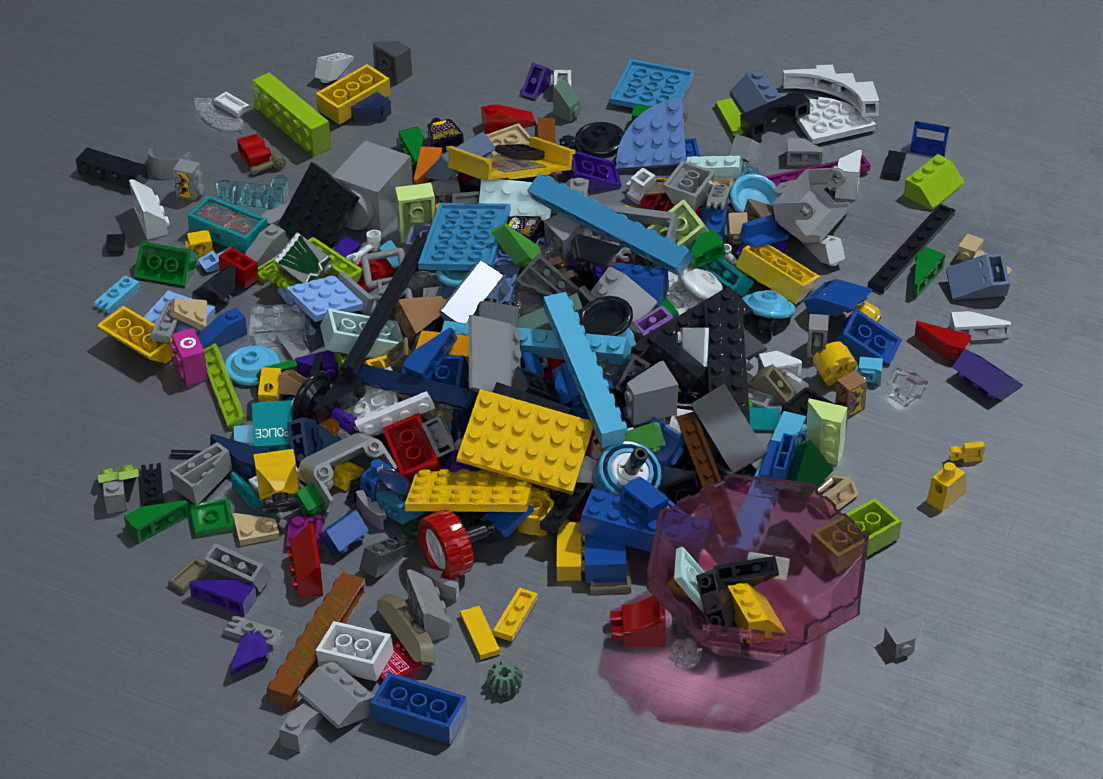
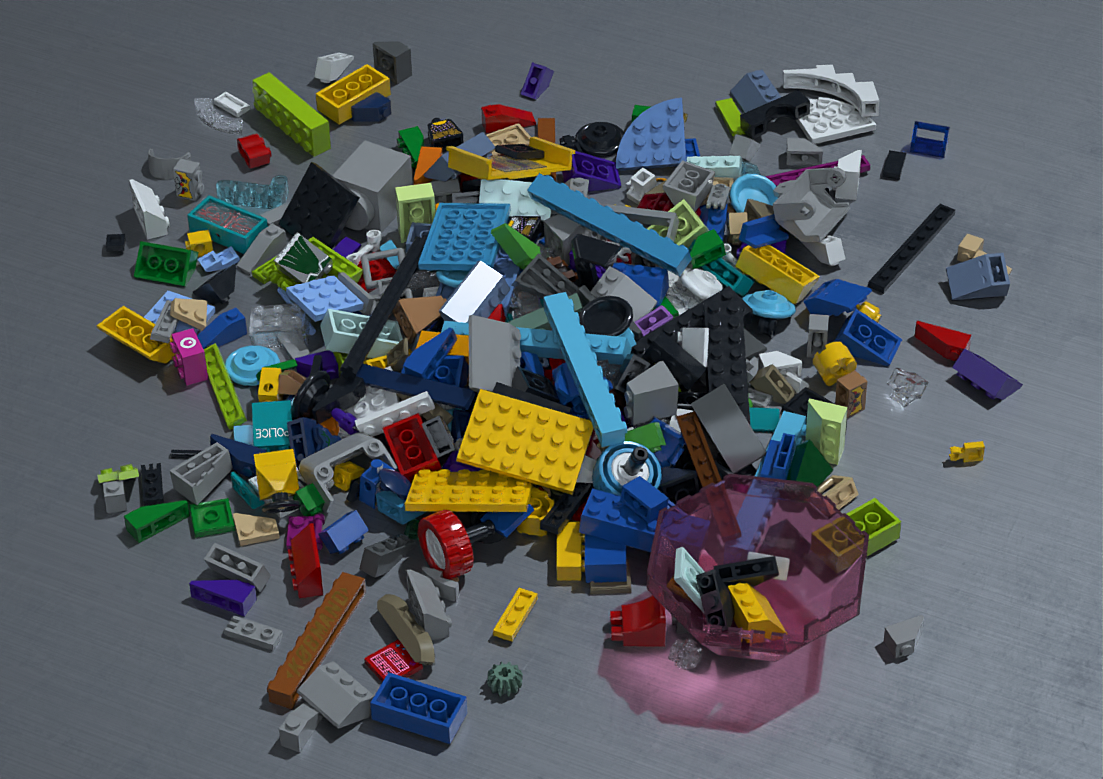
black brick [76,147,149,189] -> none
medium azure hinge [93,275,140,314] -> none
dark tan tile [168,557,211,595] -> none
red brick [219,247,259,288] -> none
dark purple slope [230,630,271,676] -> none
olive piece [250,153,286,175] -> none
white brick [316,621,394,681] -> none
light grey slope [356,490,386,529] -> none
yellow tile [460,606,500,660] -> none
black slope [477,298,519,327] -> none
white brick [551,70,572,86] -> none
sand green slope [553,79,581,122] -> none
dark azure plate [610,59,695,109] -> none
medium azure window [855,357,883,385] -> none
lime slope [904,154,965,211] -> none
green slope [913,247,945,299] -> none
yellow torso [926,462,966,512] -> none
white slope [950,311,1011,340] -> none

